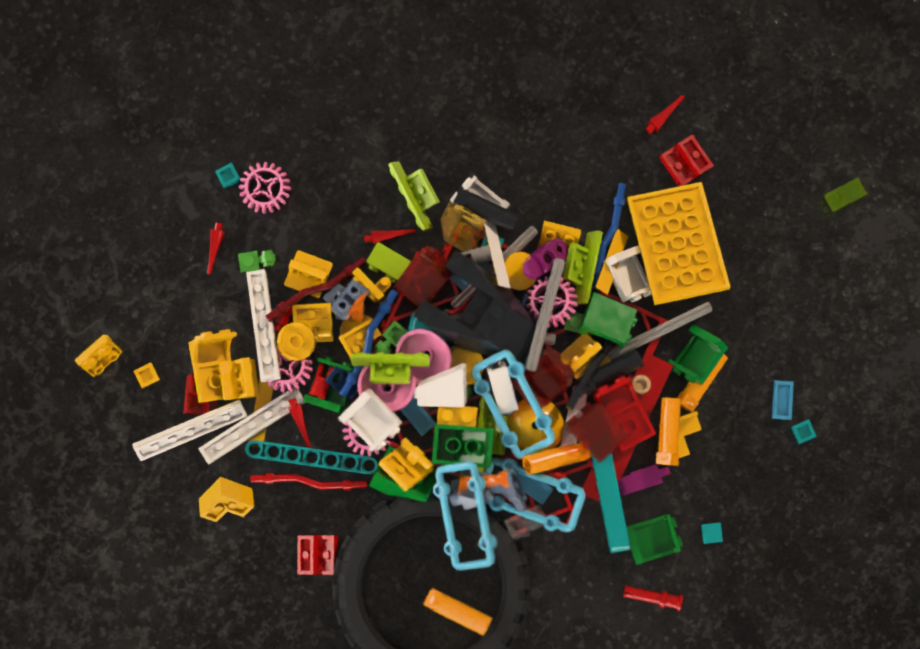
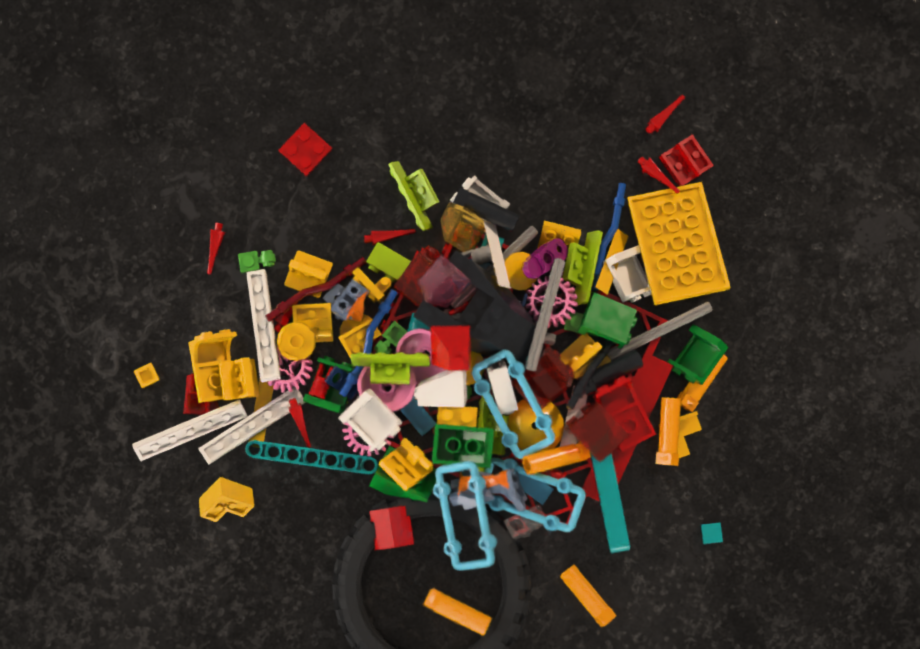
yellow plate [75,334,123,377] -> none
teal tile [215,163,240,189] -> none
bright pink gear [239,162,291,214] -> none
red bar [250,473,367,491] -> none
red slope [297,535,338,575] -> none
magenta piece [617,464,671,496] -> none
red pin [623,585,683,612] -> none
green panel [626,514,683,565] -> none
tan tile [631,375,651,394] -> none
dark azure tile [771,380,794,420] -> none
teal tile [791,419,817,445] -> none
clear neon green slope [824,178,867,212] -> none
none -> red plate [279,123,332,177]
none -> red slope [370,506,414,550]
none -> clear pink slope [418,255,471,308]
none -> red slope [430,326,471,371]
none -> light orange piece [560,564,616,627]
none -> red piece [638,156,680,194]

